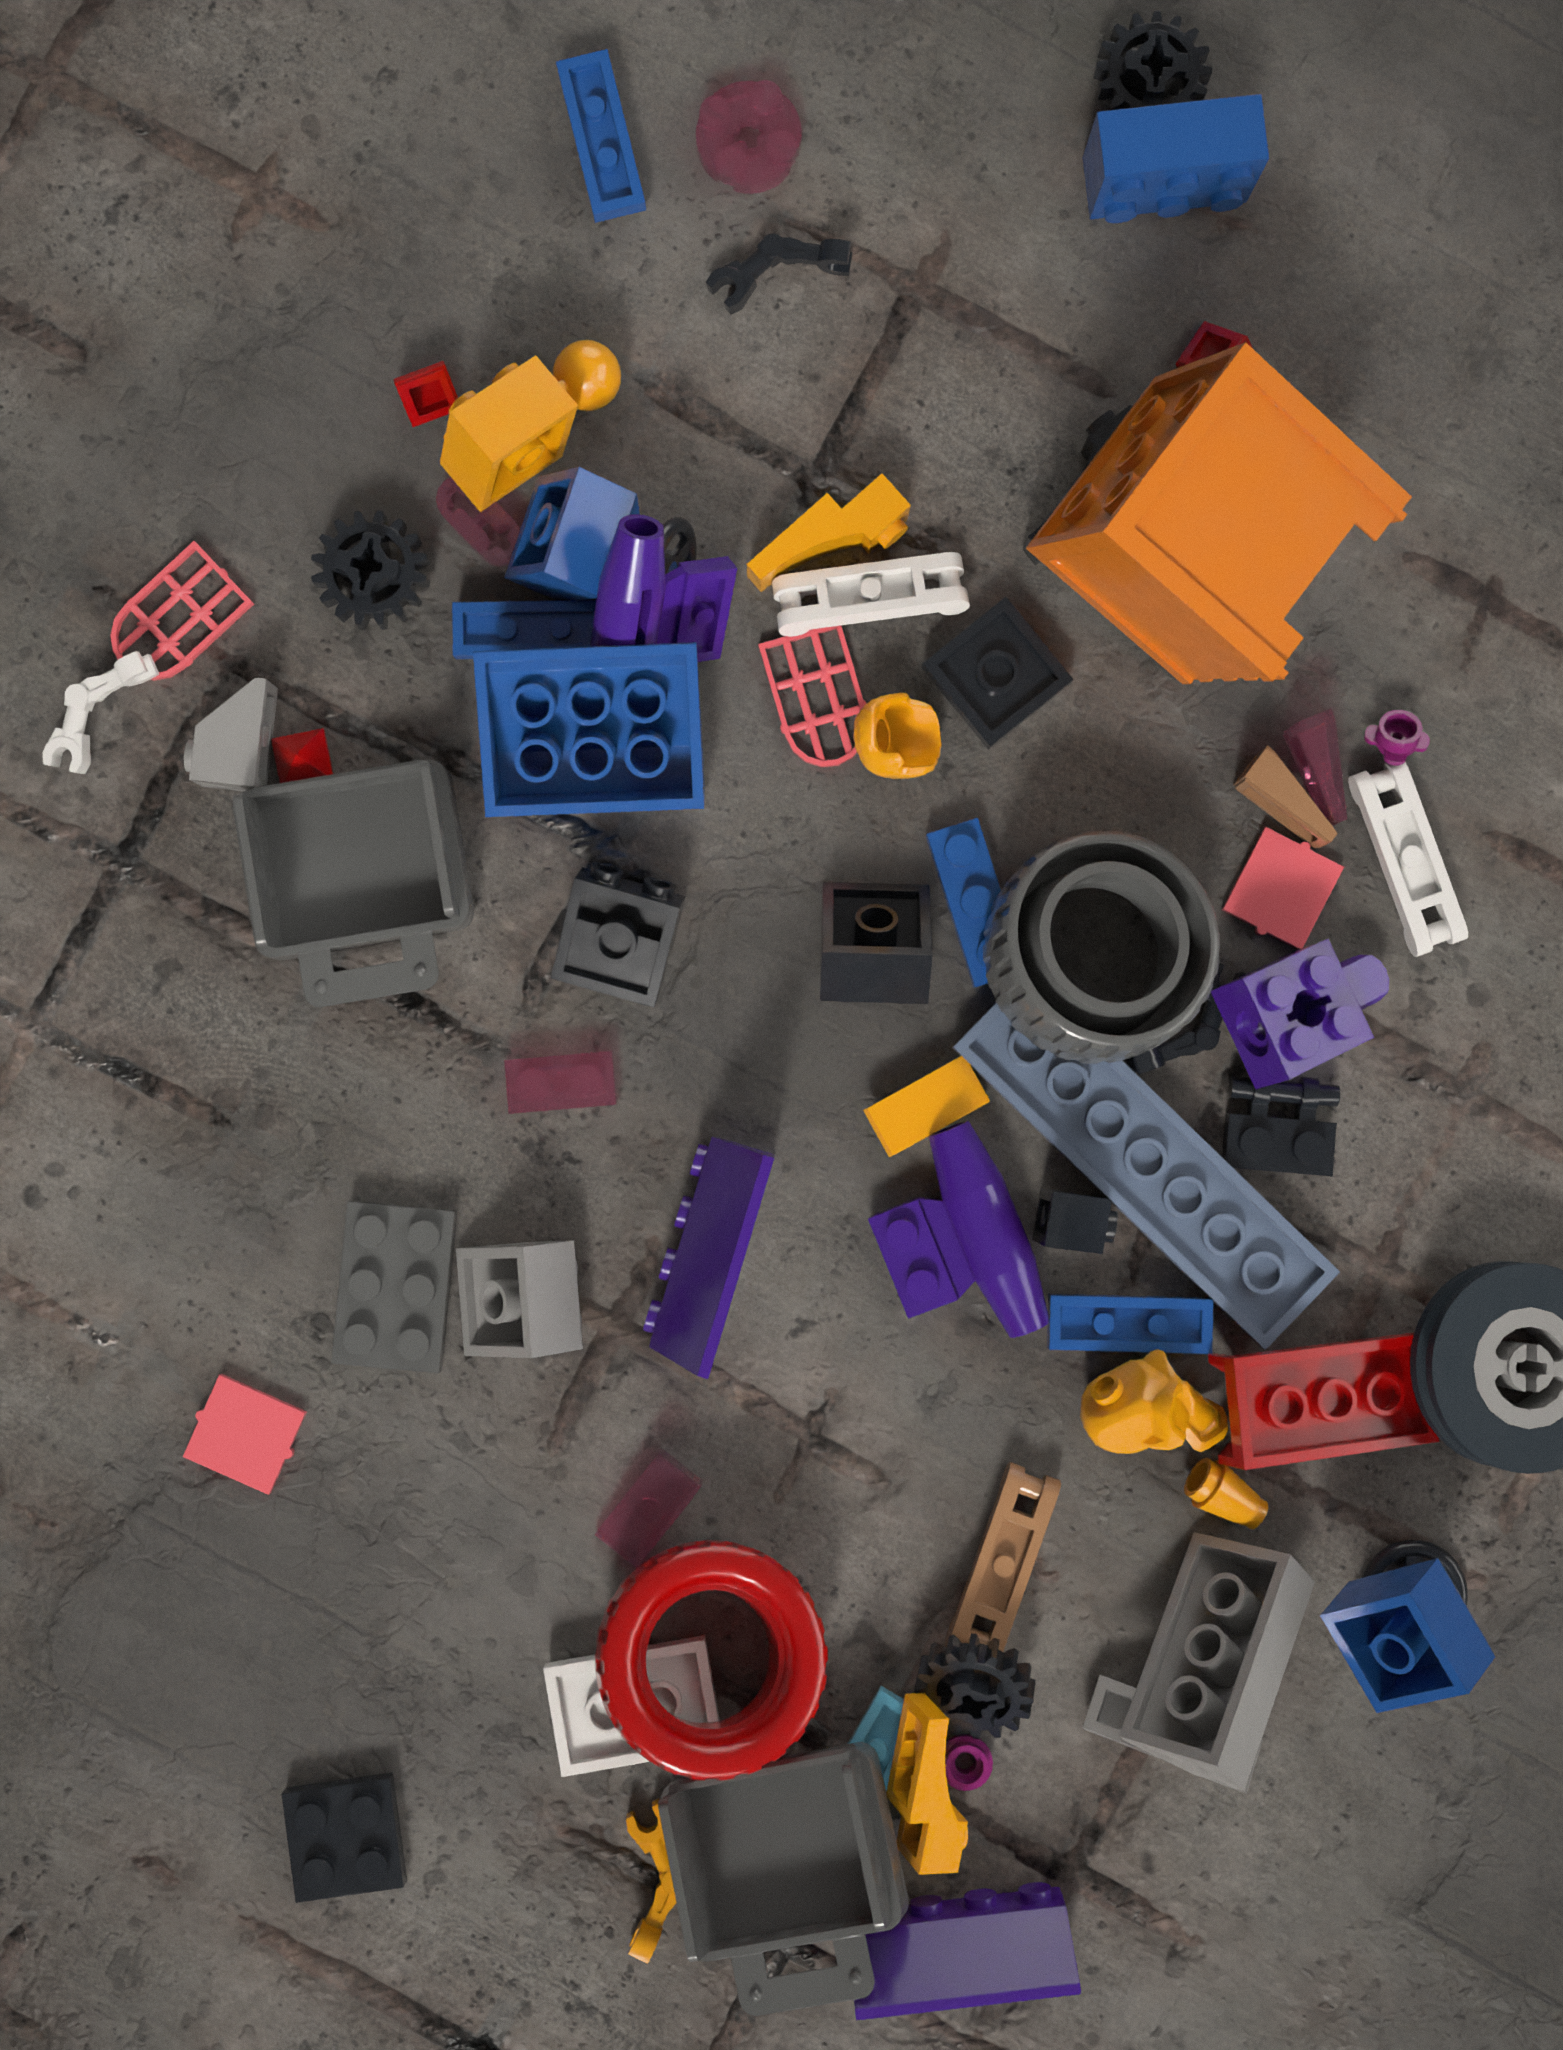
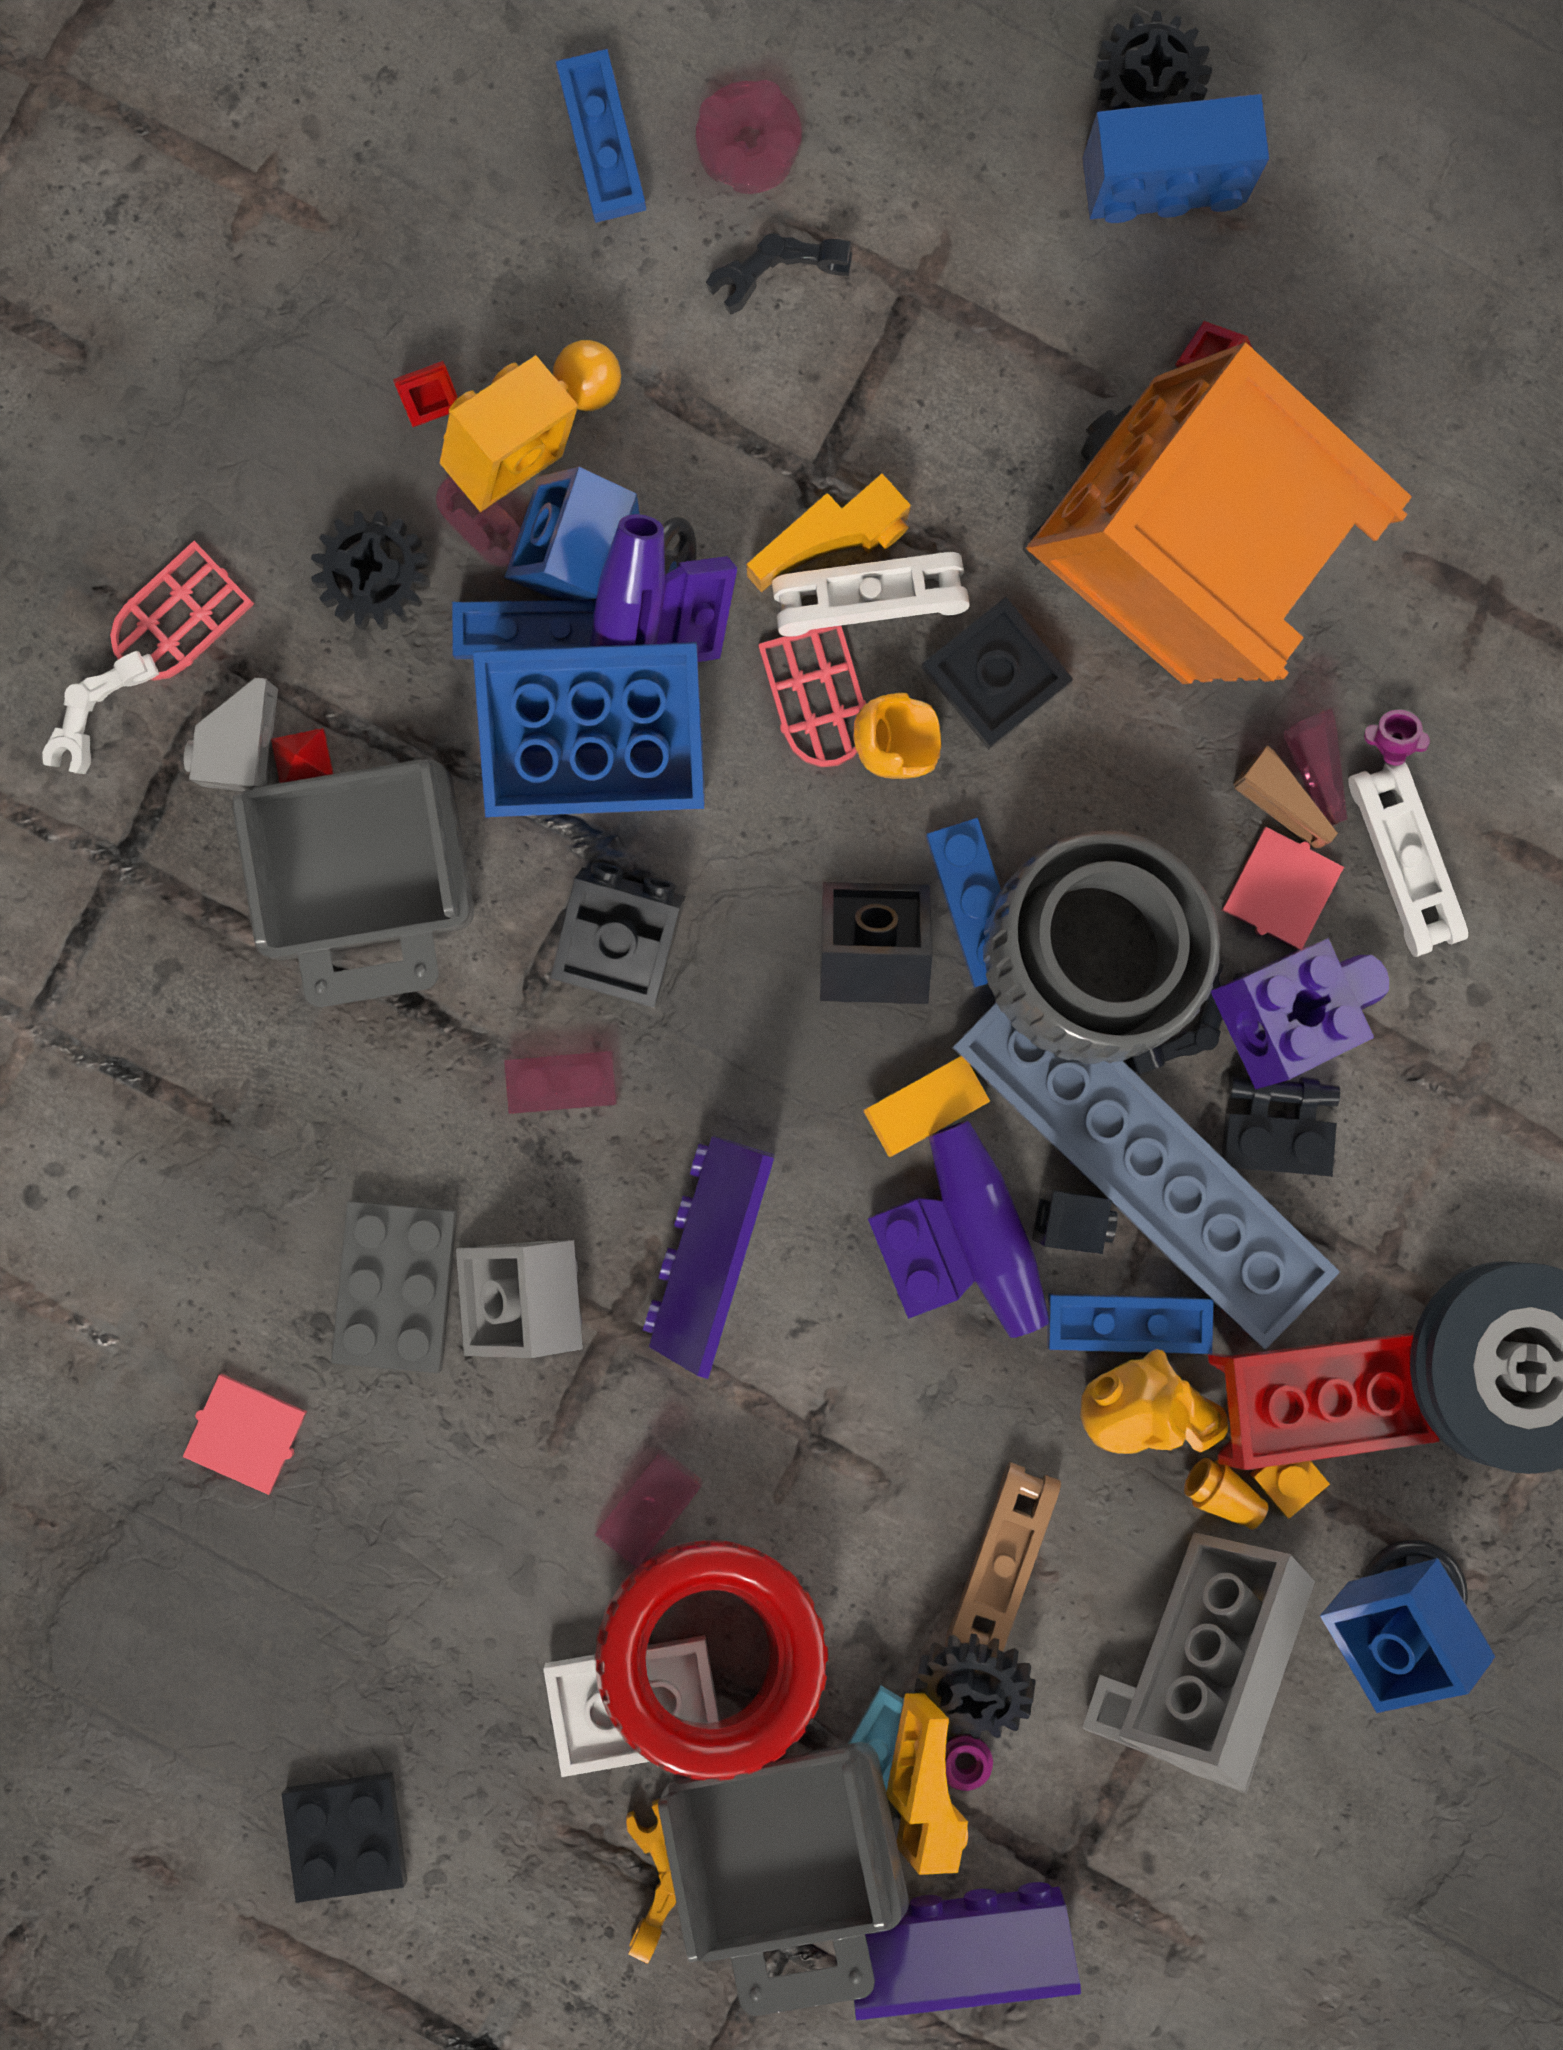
none -> light orange plate [1250,1461,1330,1519]

